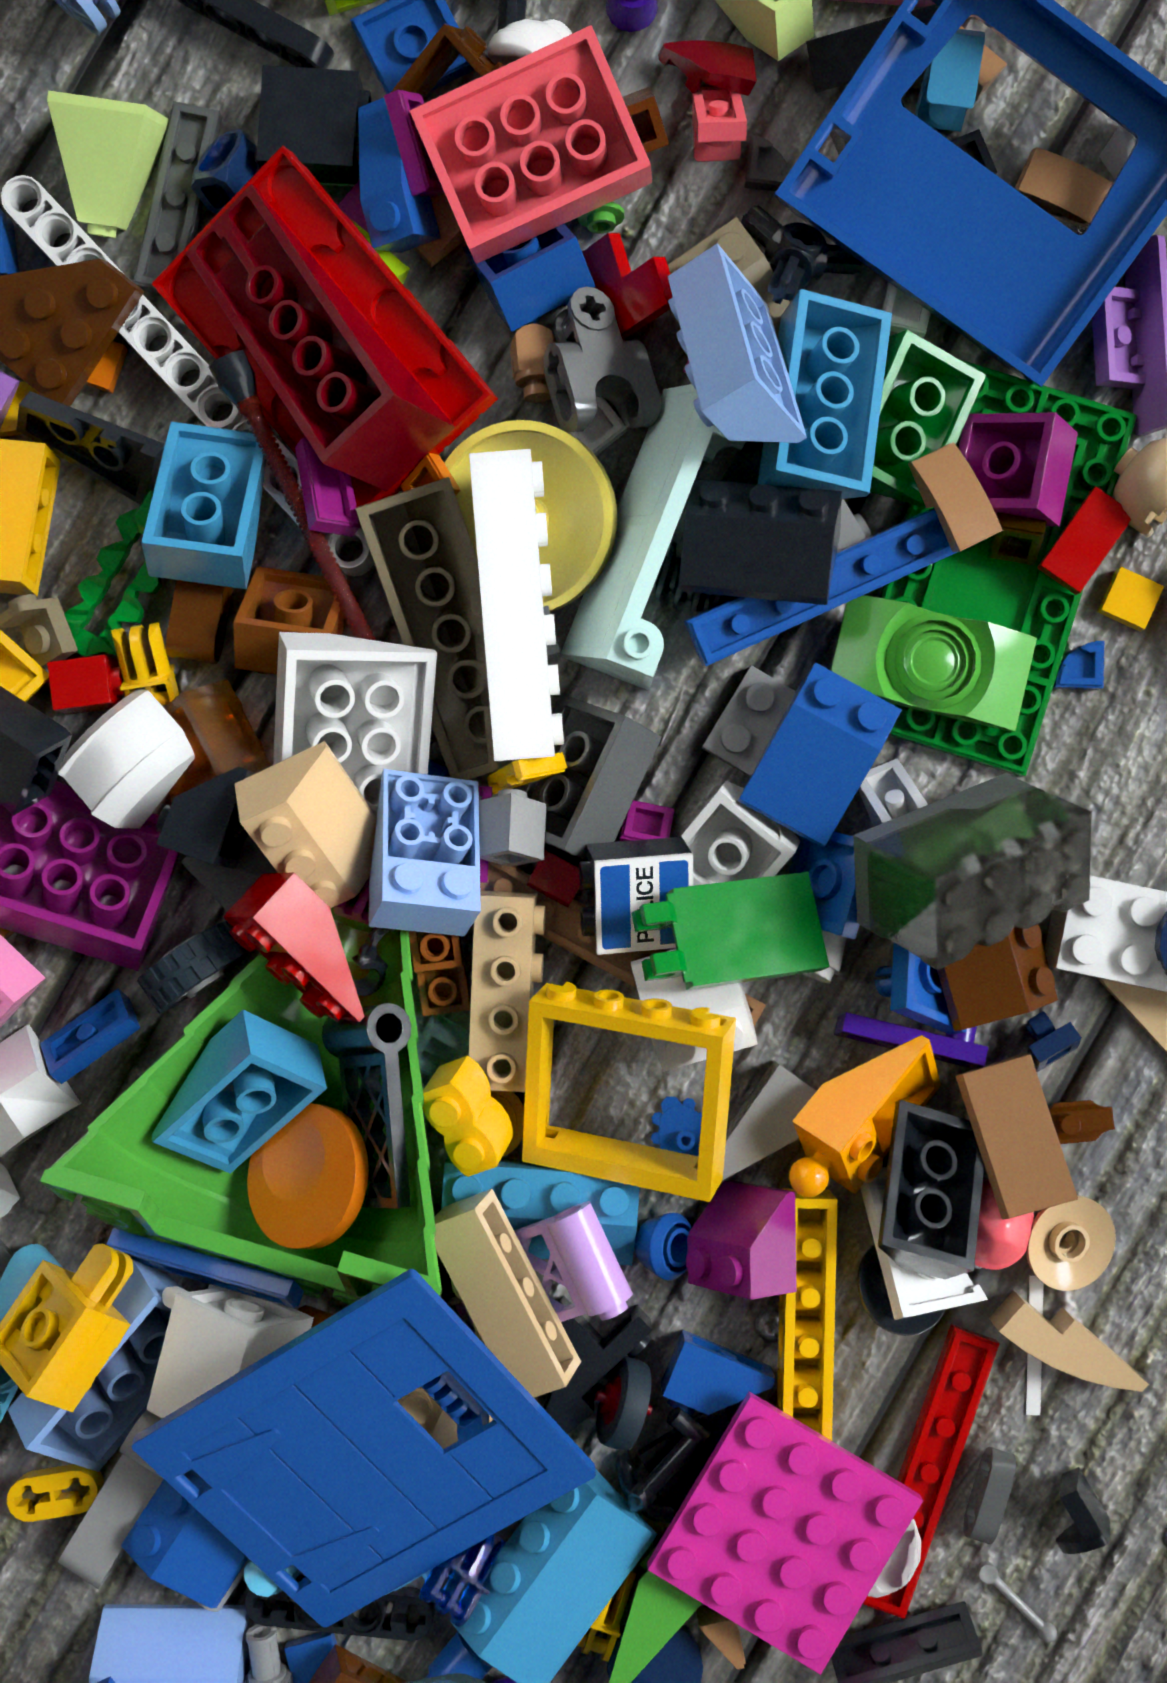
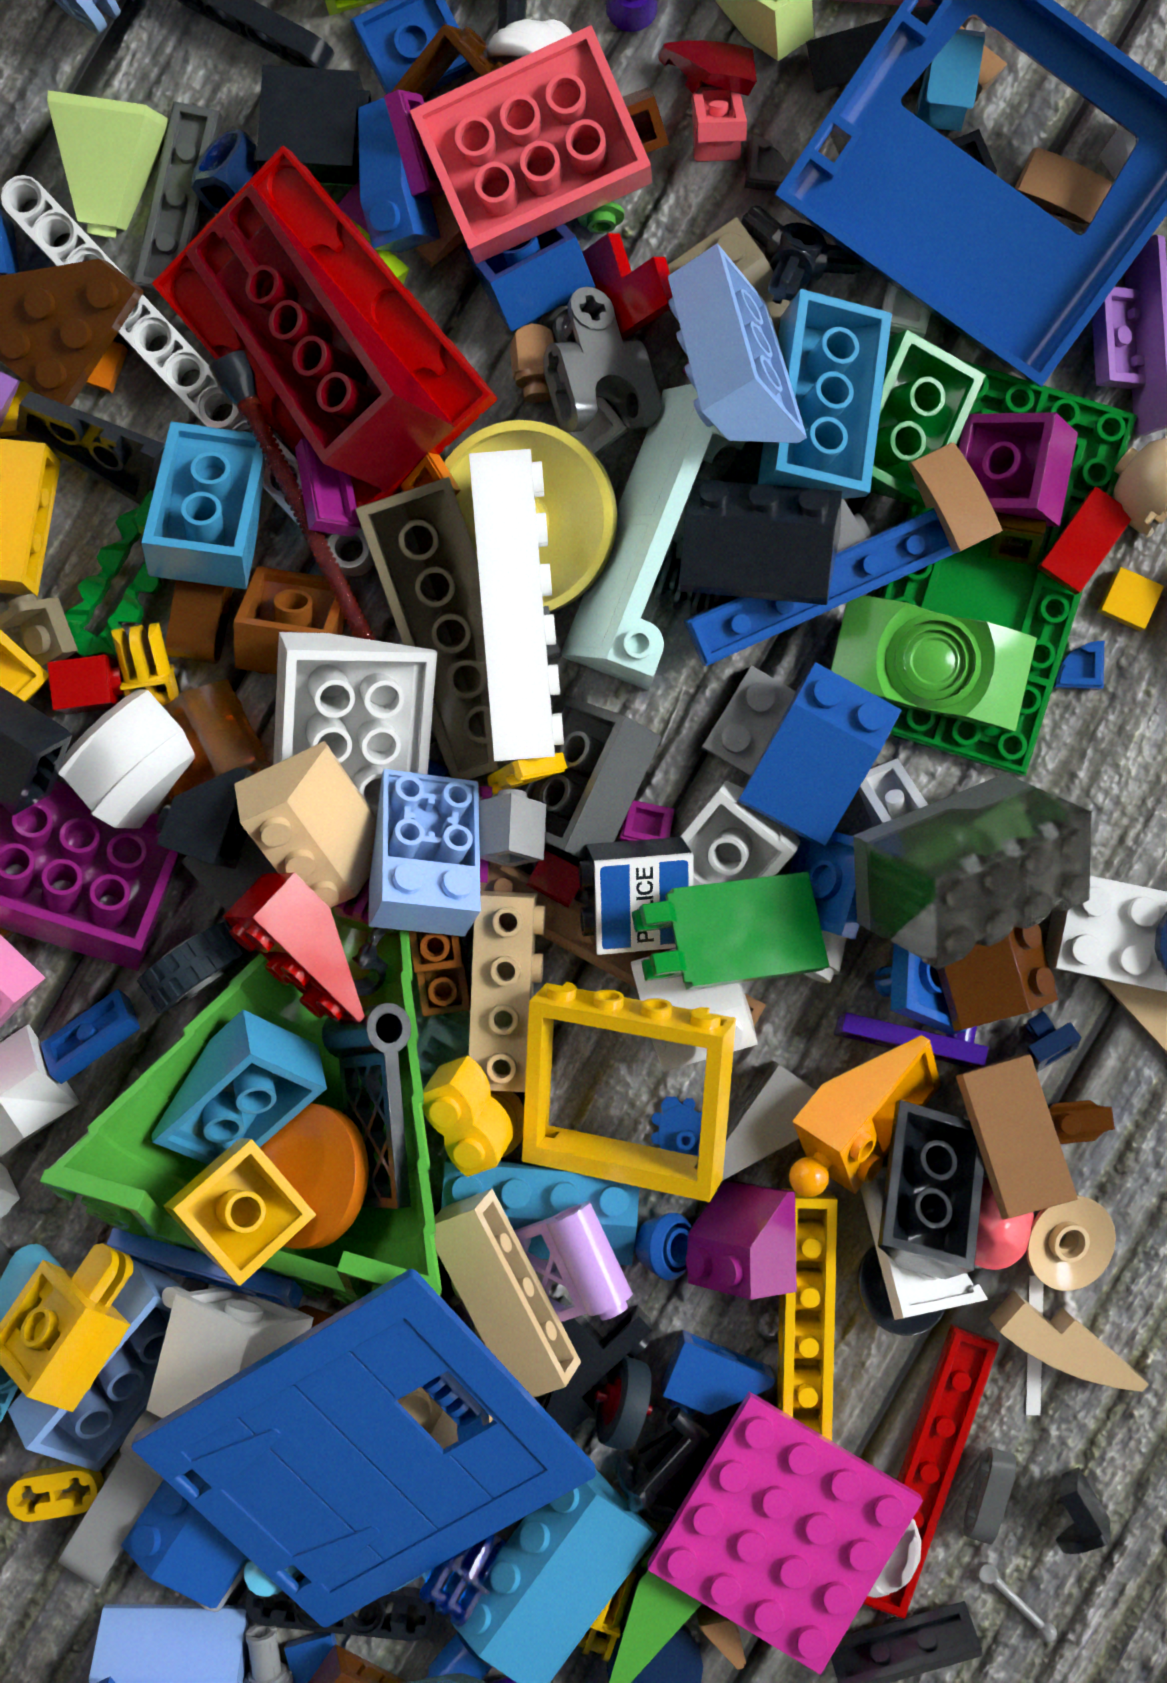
none -> yellow slope [163,1138,316,1286]

